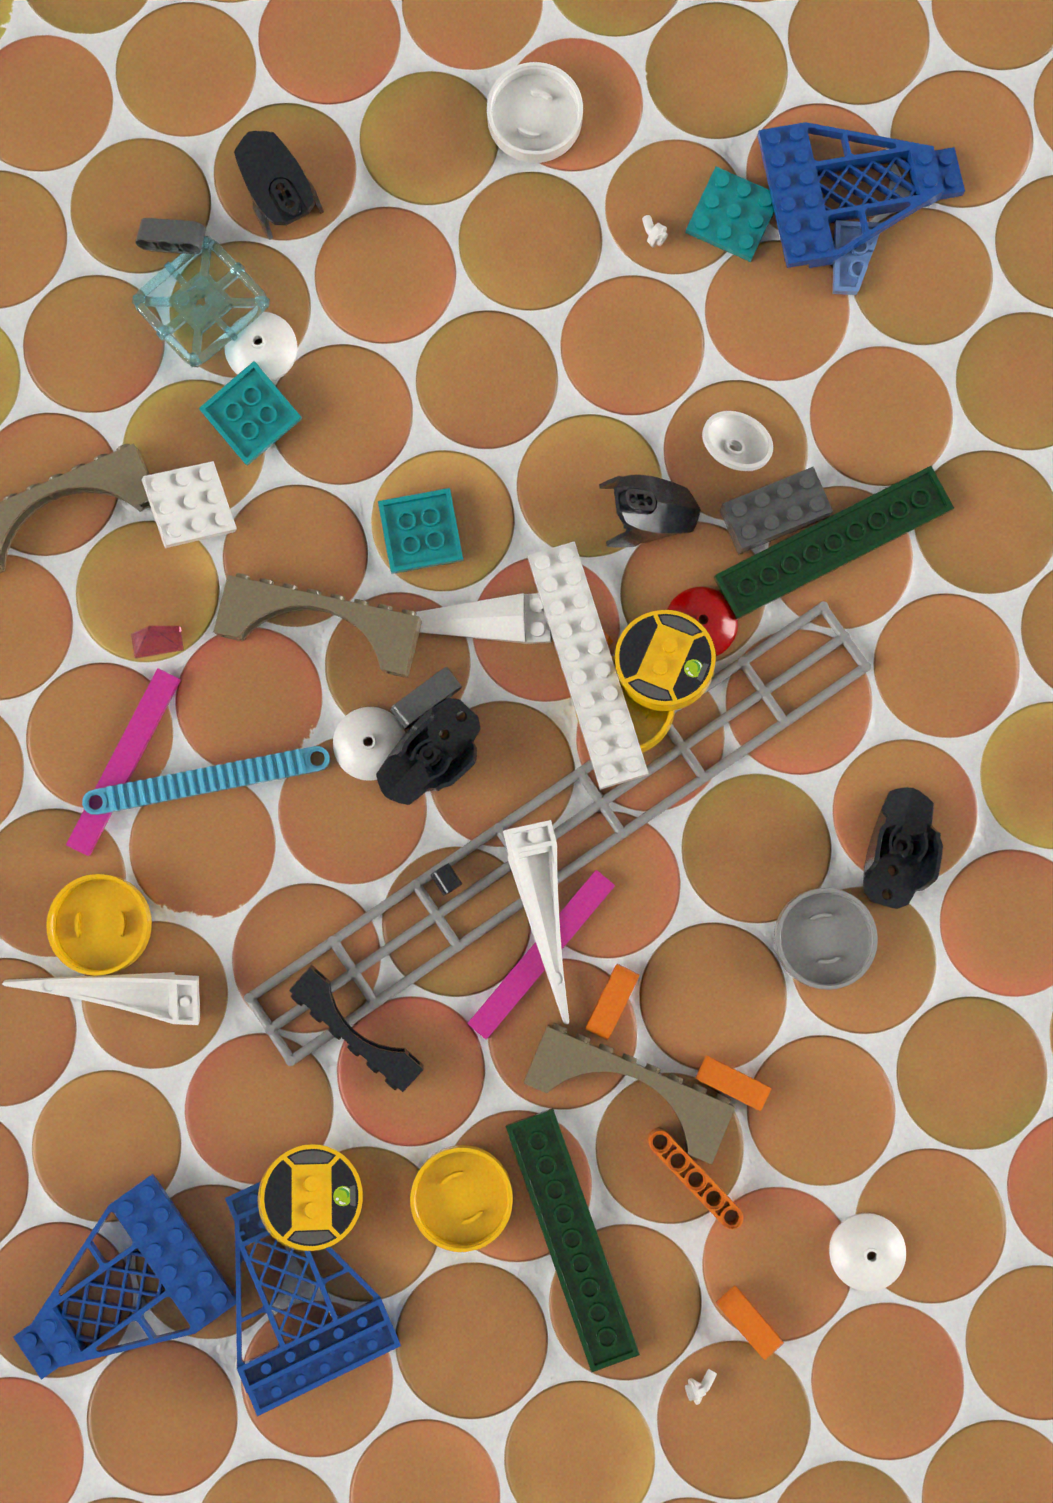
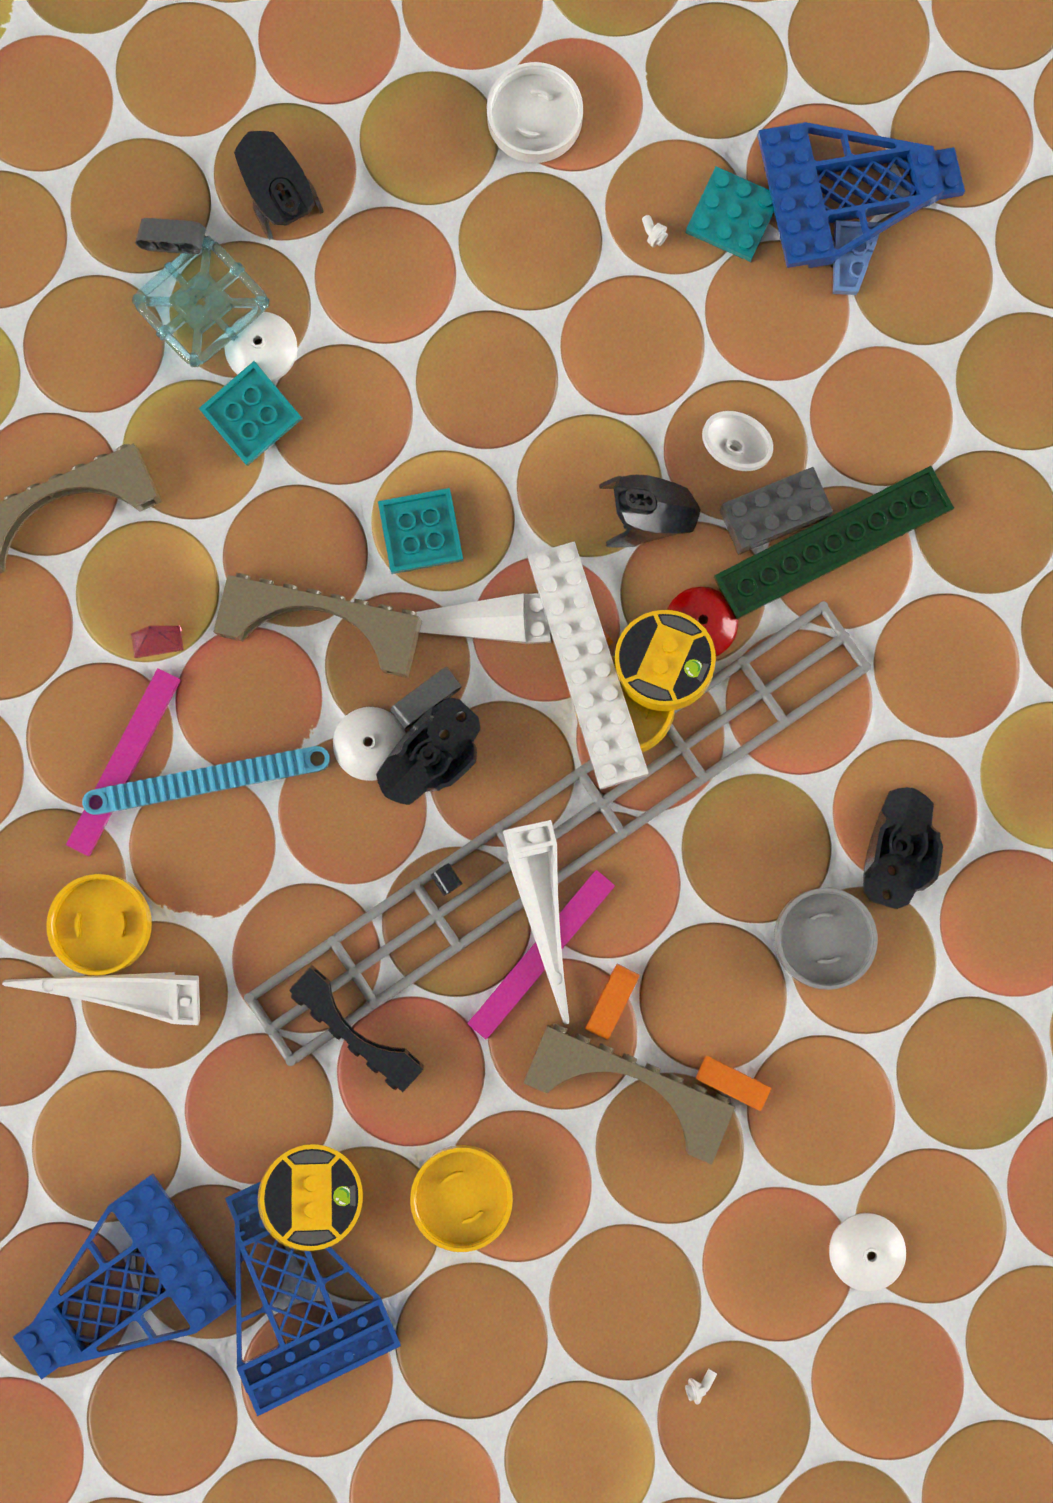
white plate [142,461,237,548] -> none
dark green plate [505,1108,640,1373] -> none
orange beam [647,1128,744,1230] -> none
orange beam [716,1285,784,1360] -> none

